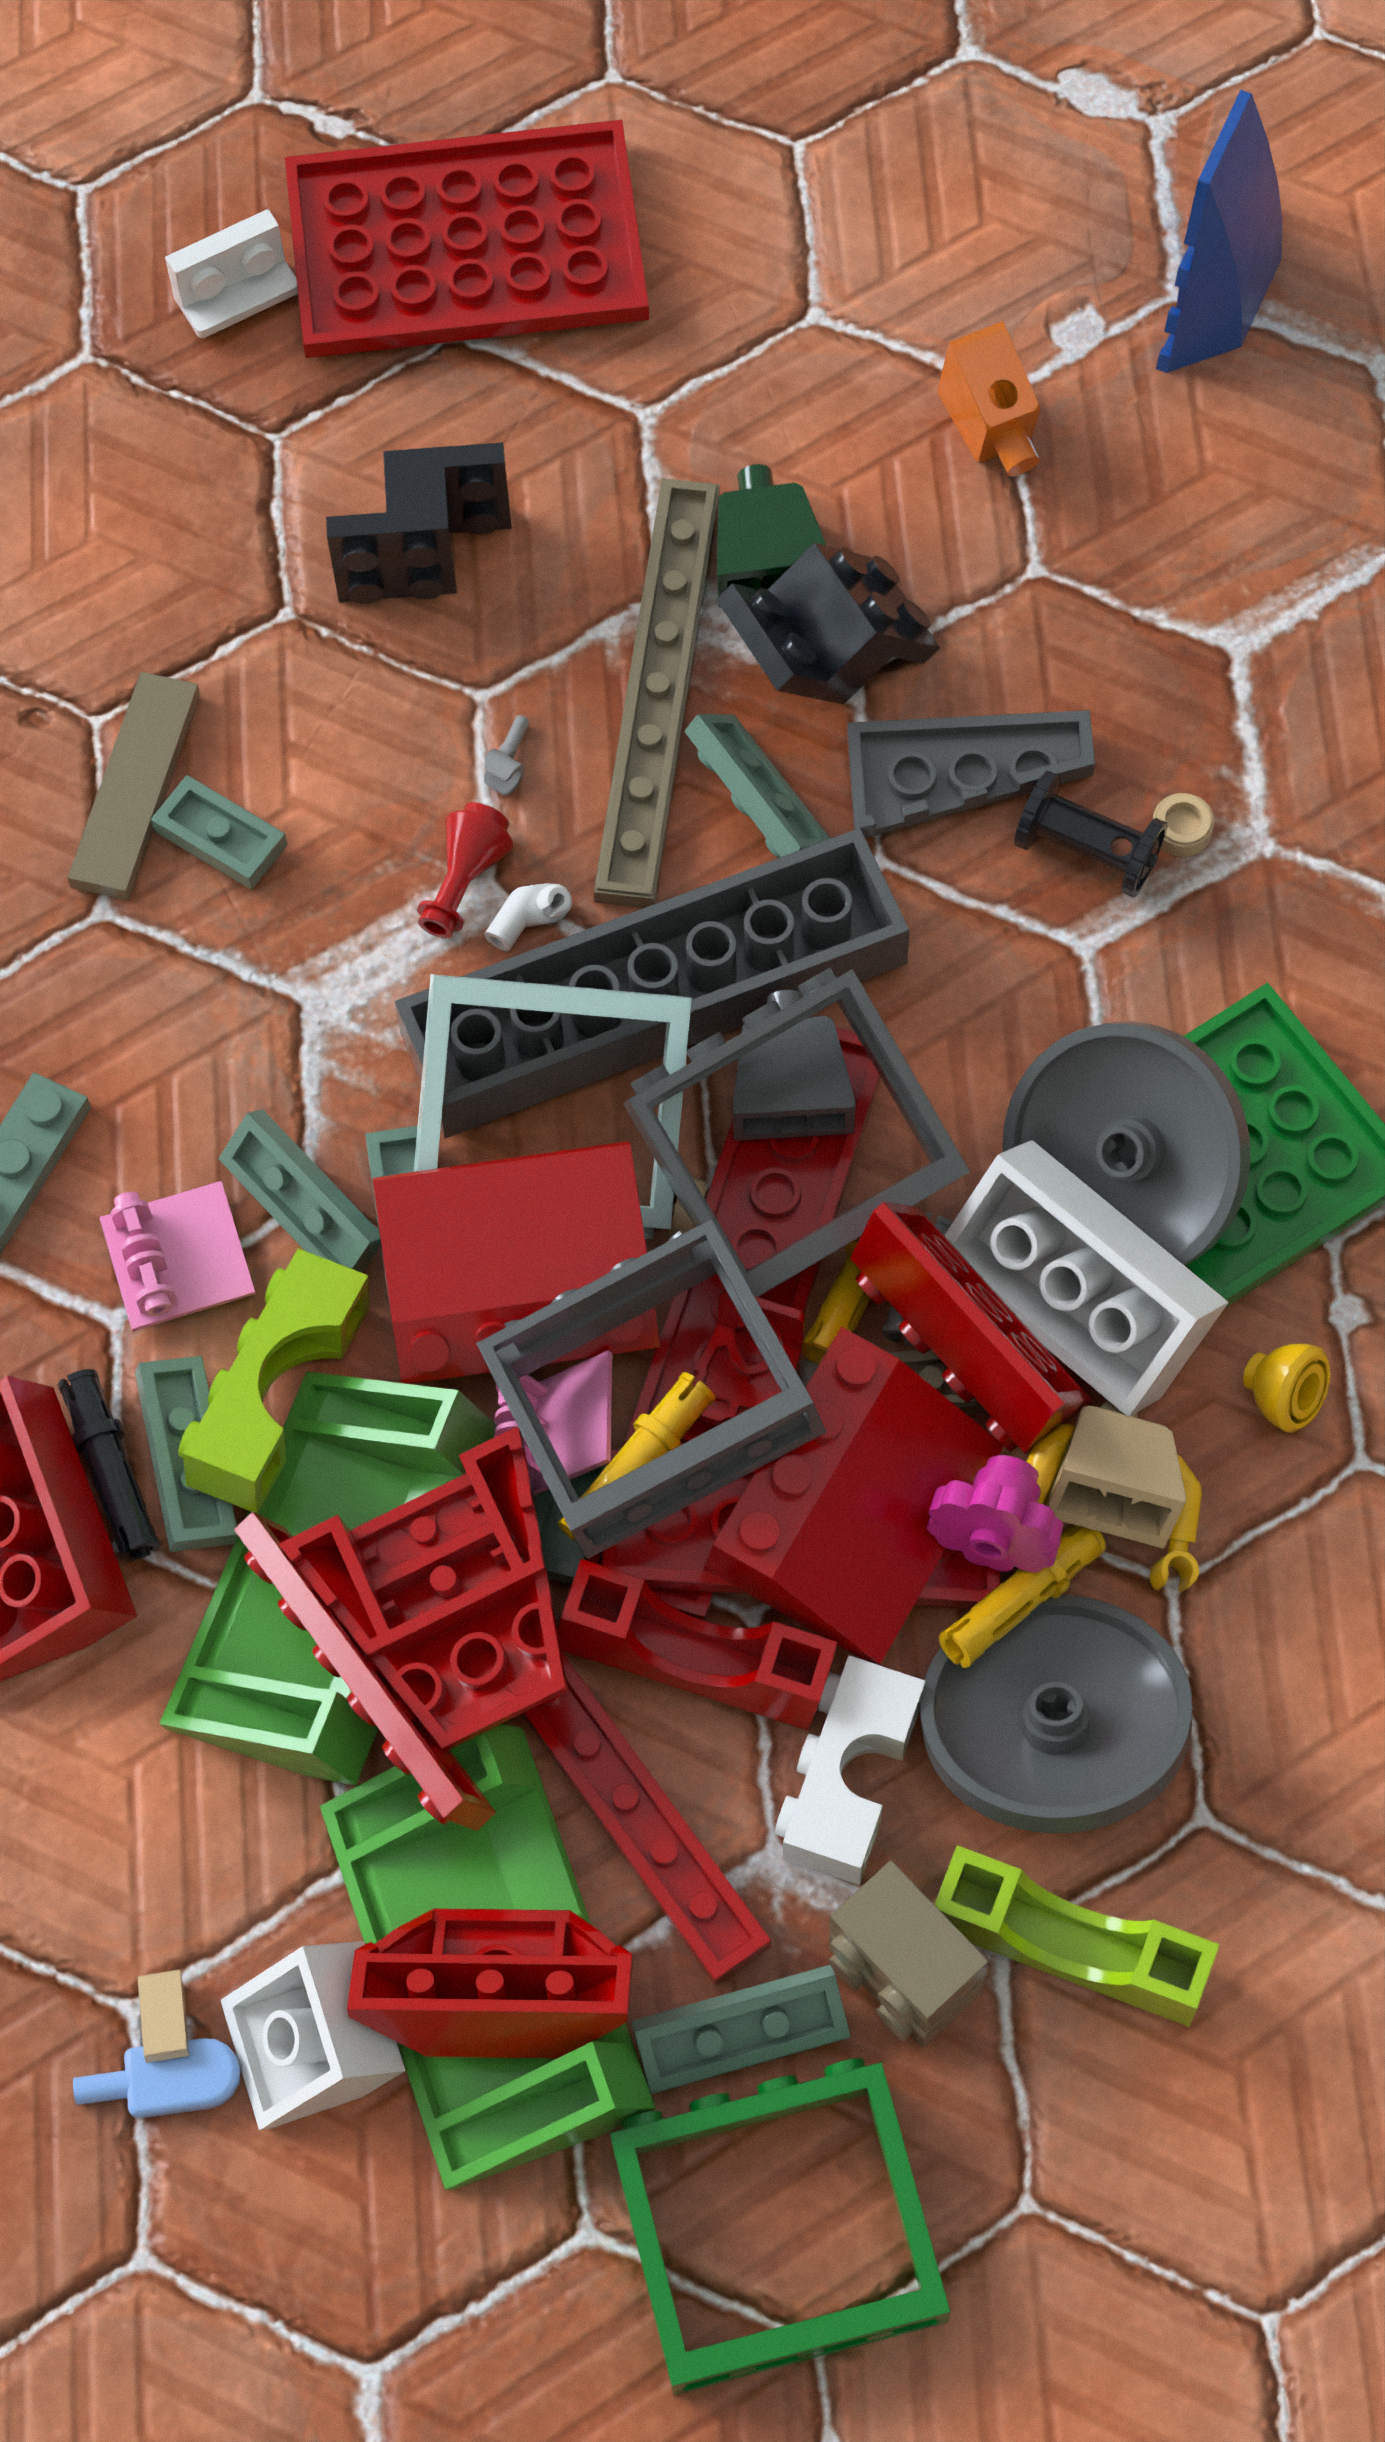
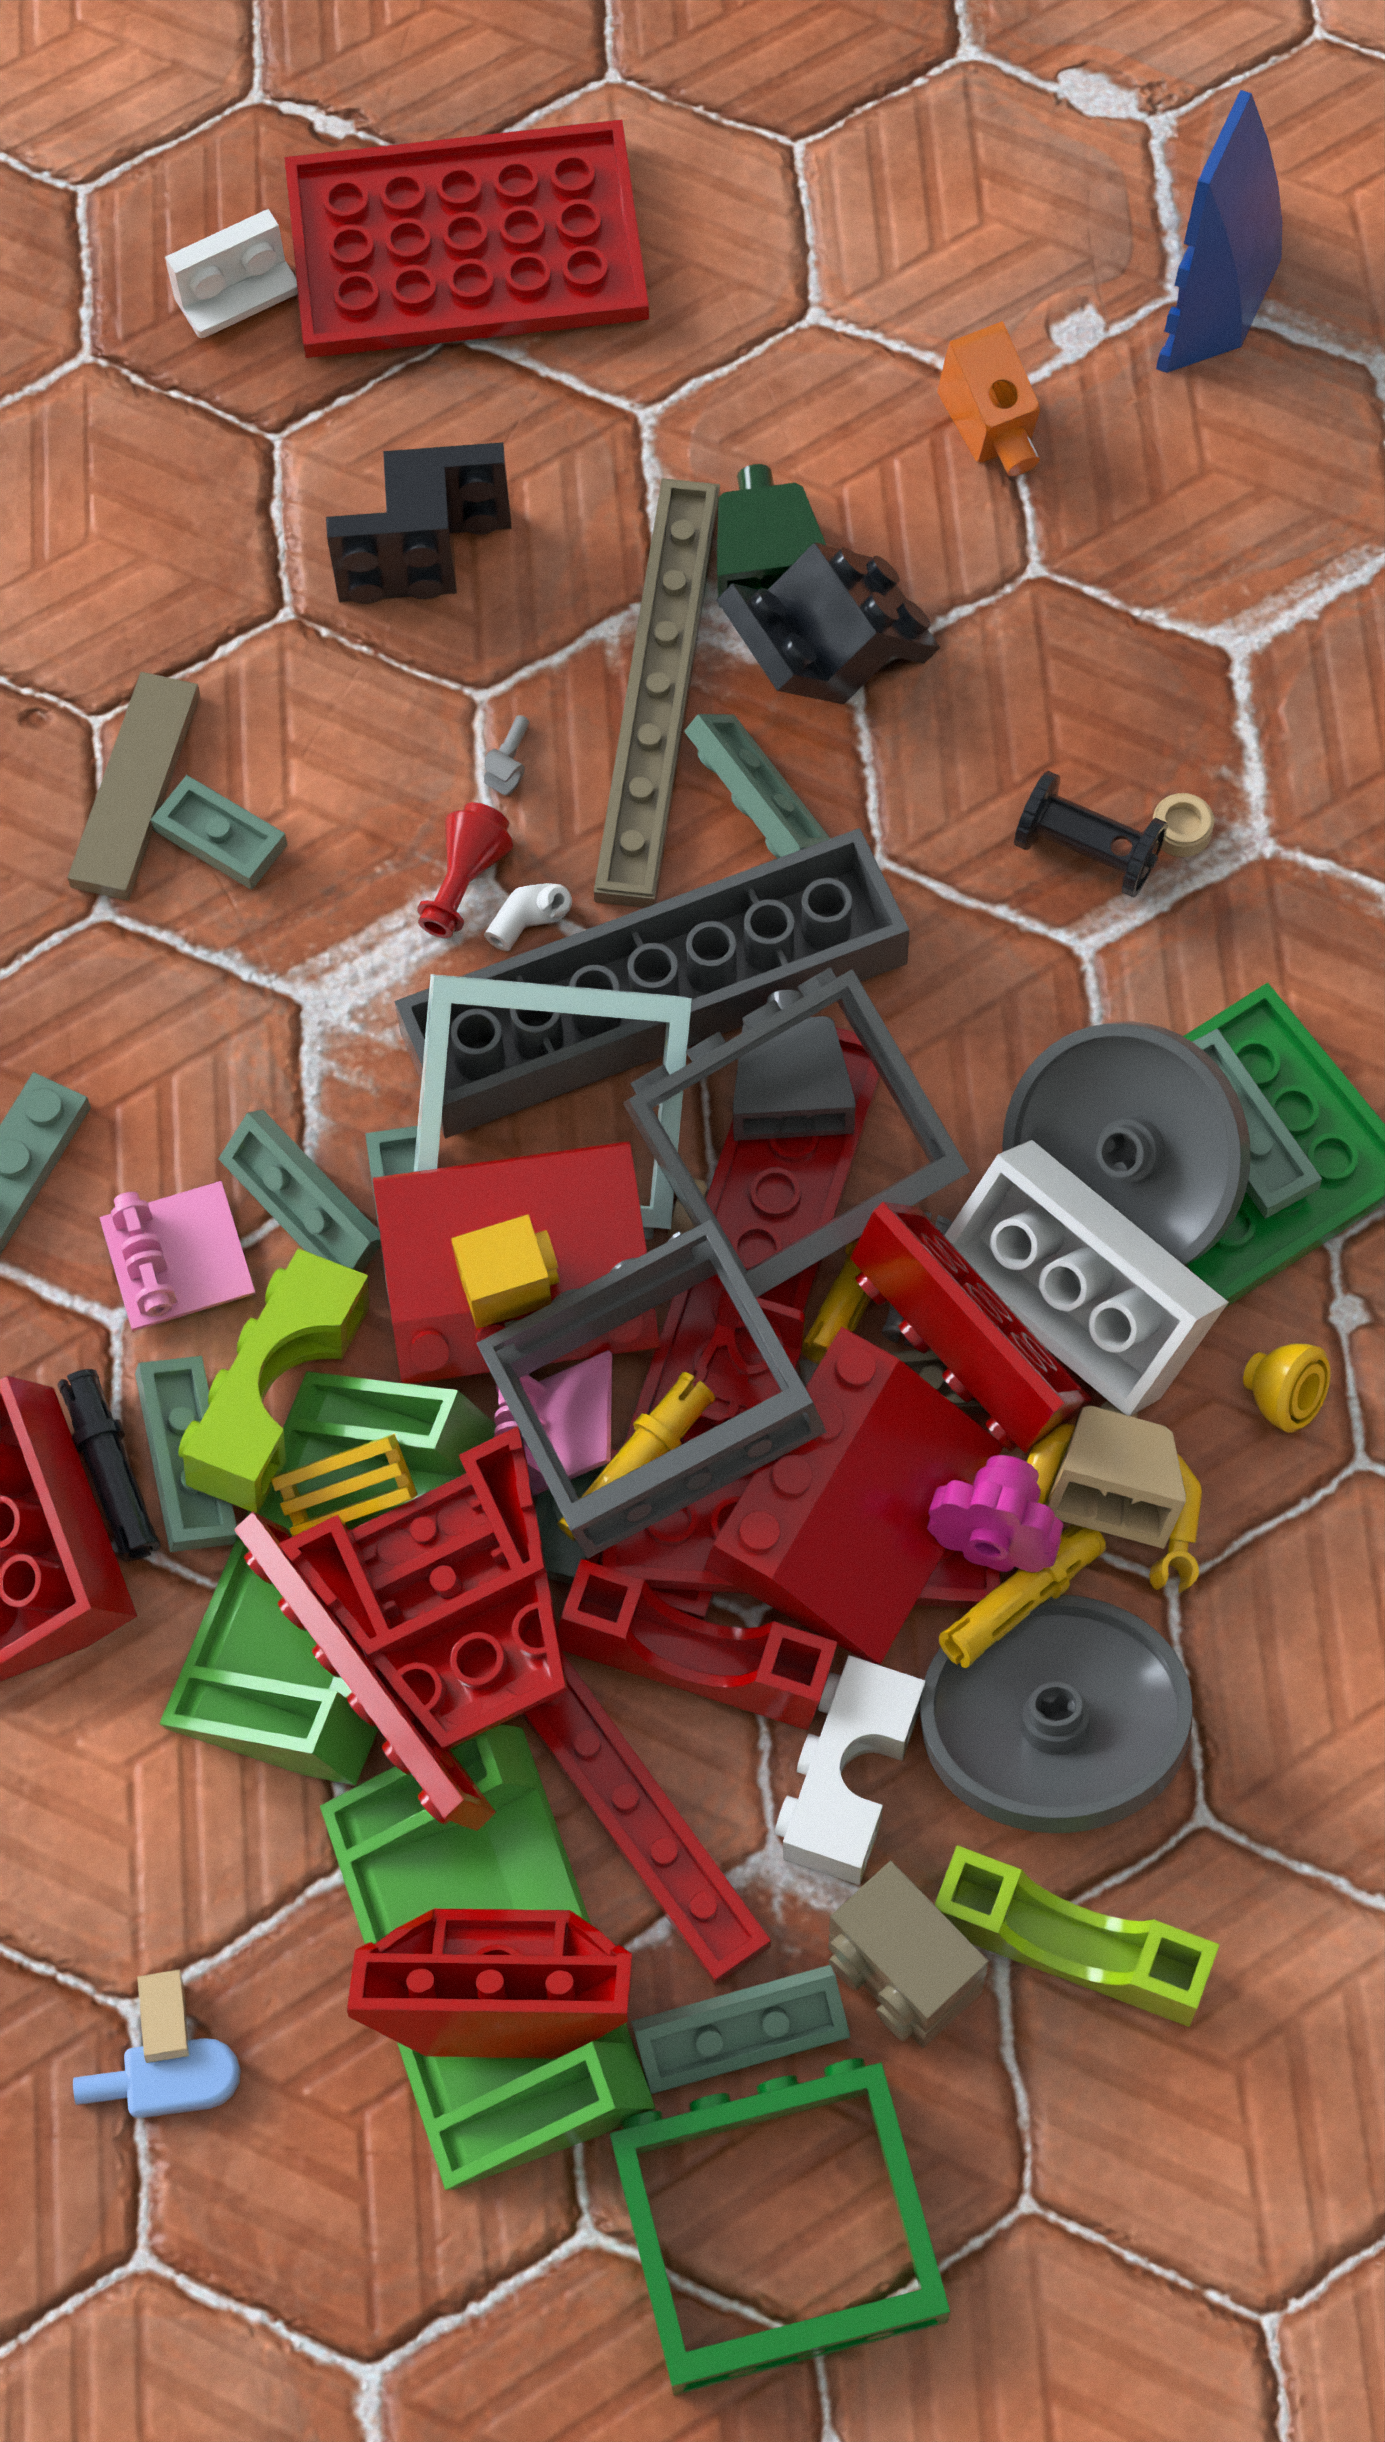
white slope [220,1941,405,2130] -> none
dark grey wing [847,710,1095,838] -> none
none -> yellow tile [271,1433,418,1537]
none -> yellow brick [451,1214,560,1329]
none -> sand green plate [1193,1028,1322,1219]

